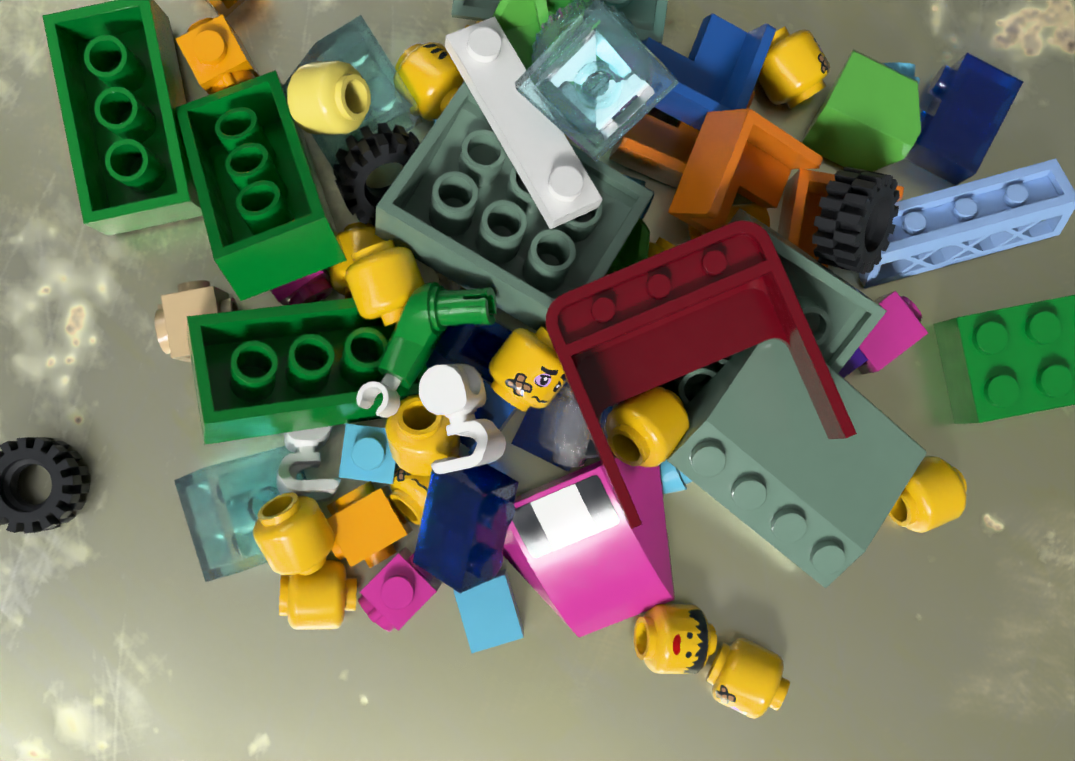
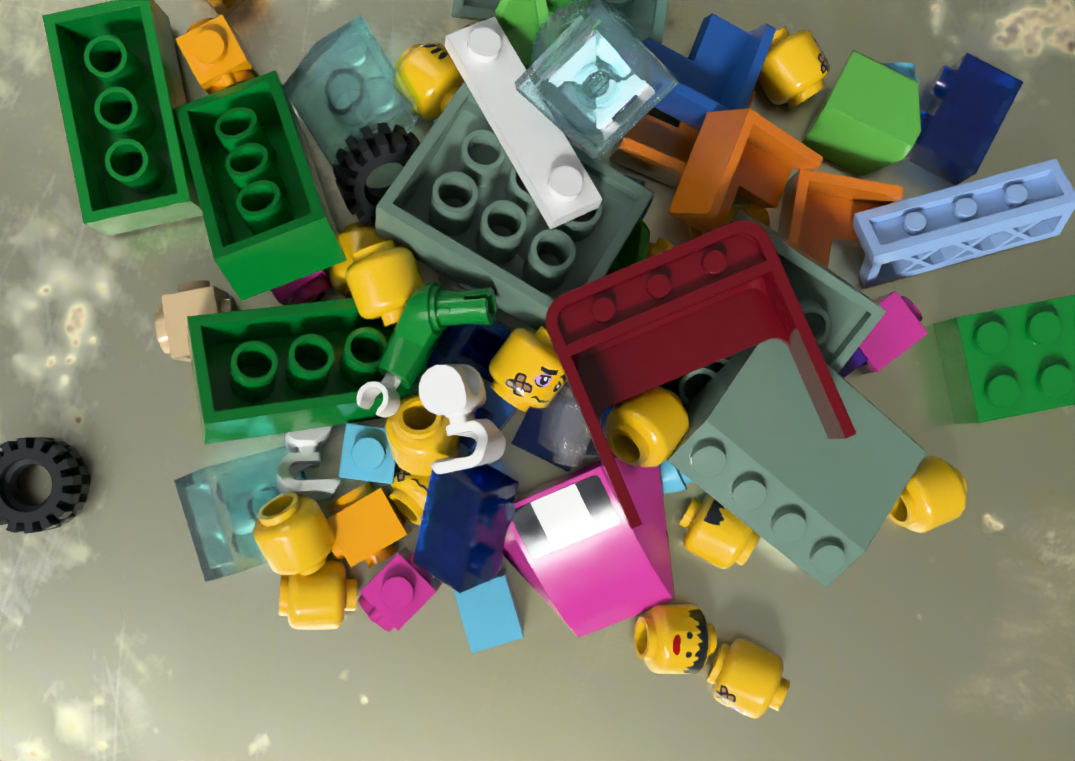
light yellow head [287,60,371,135] -> none
black tyre [812,167,900,274] -> none
none -> yellow head [678,494,760,569]

